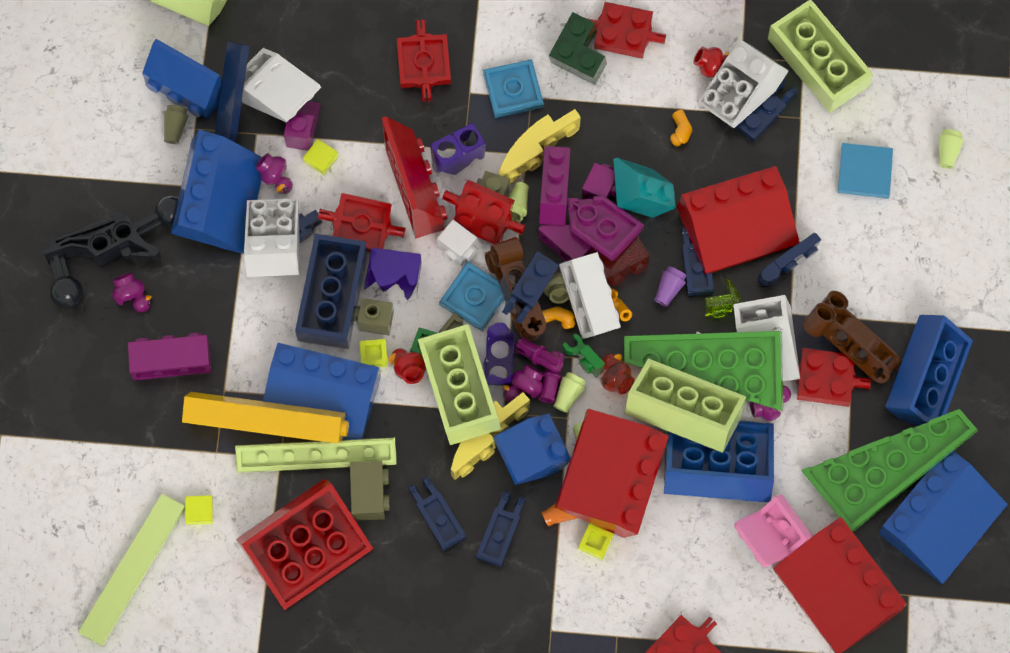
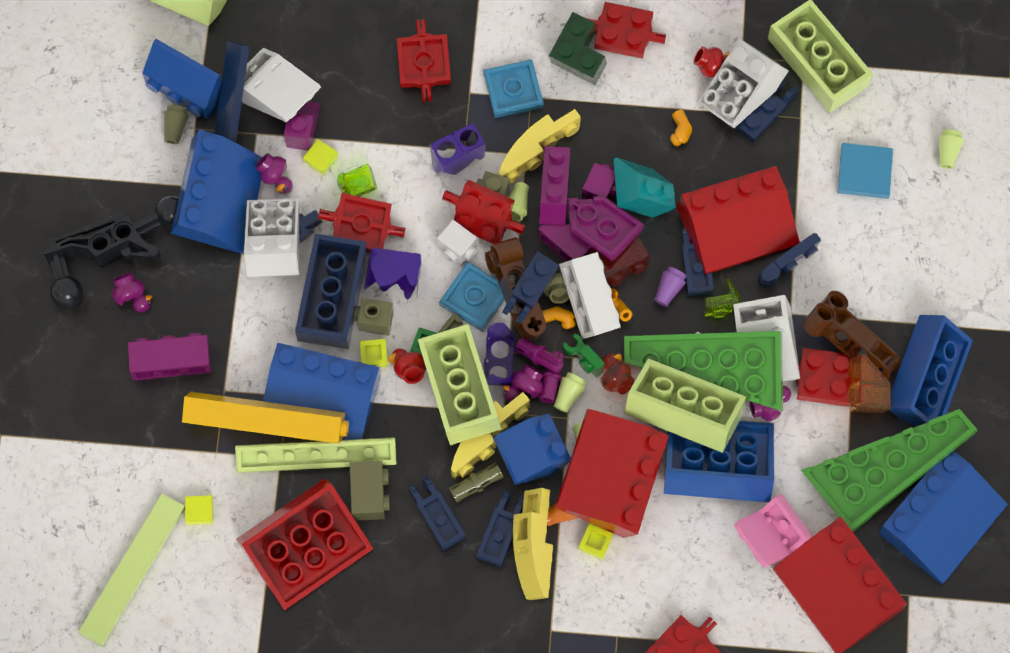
red slope [381,116,448,239] -> none
none -> clear neon green plate [337,164,378,197]
none -> olive pin [449,462,503,503]
none -> light yellow slope [513,488,553,600]
none -> clear orange slope [847,354,890,414]

